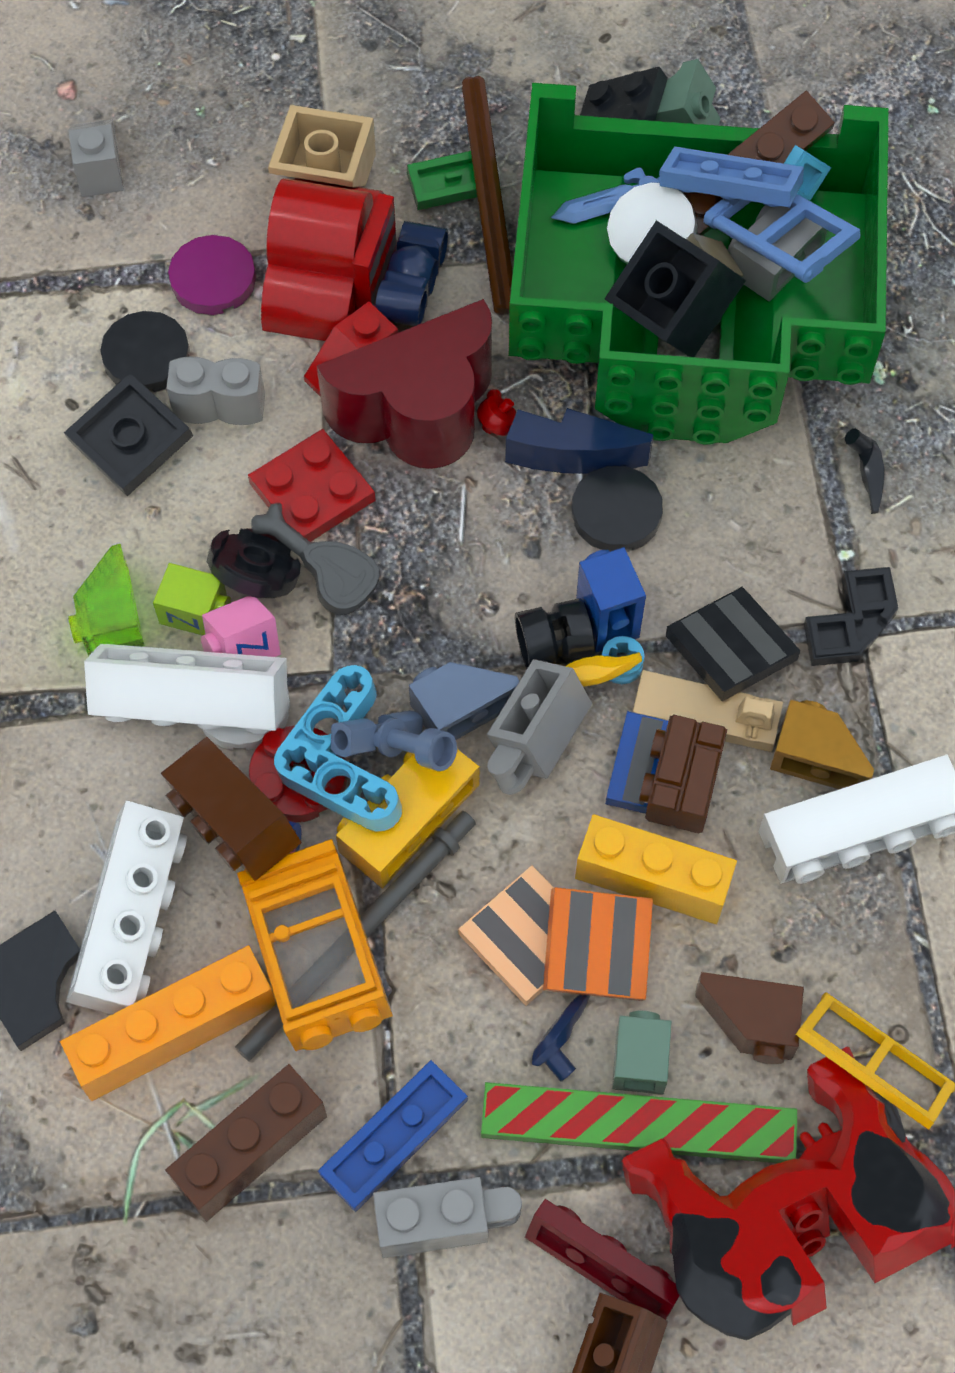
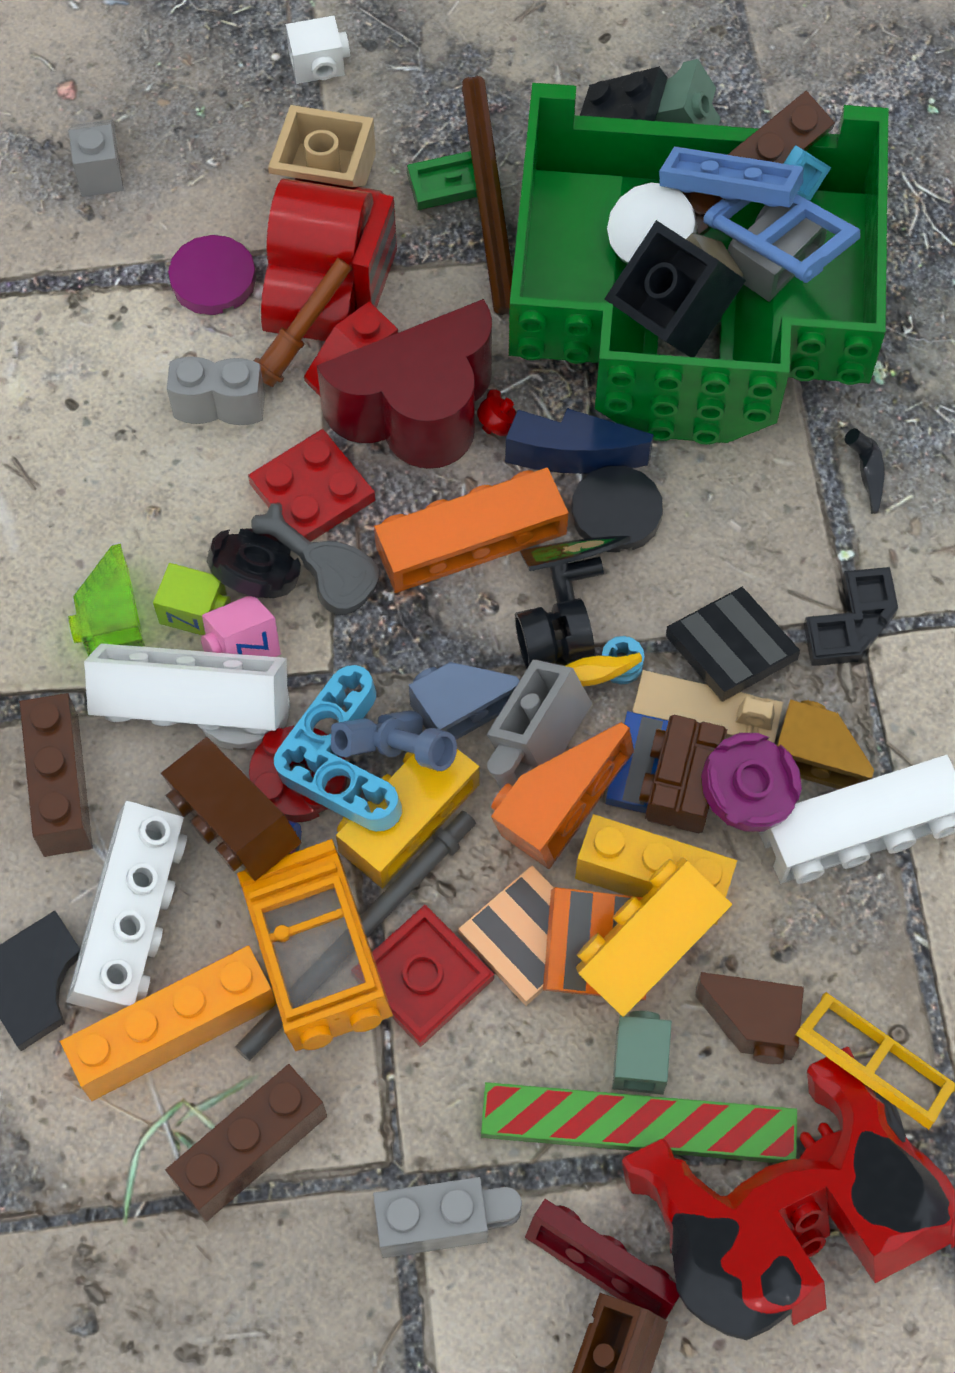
black plate [64,373,193,496] -> none
black tile [100,311,190,392] -> none
blue plate [318,1060,468,1213] -> none
dark blue piece [375,221,449,327] -> none
dark blue bar [532,994,590,1082] -> none
medium blue sword [551,168,660,224] -> none
blue brick [576,547,646,652] -> none
none -> reddish brown brick [19,693,93,857]
none -> dark orange pin [253,258,352,387]
none -> white brick [285,16,350,84]
none -> red tile [351,905,494,1047]
none -> orange brick [374,467,569,593]
none -> orange slope [491,722,634,869]
none -> black shield [520,536,631,603]
none -> yellow brick [576,857,733,1017]
none -> magenta tile [701,733,802,832]

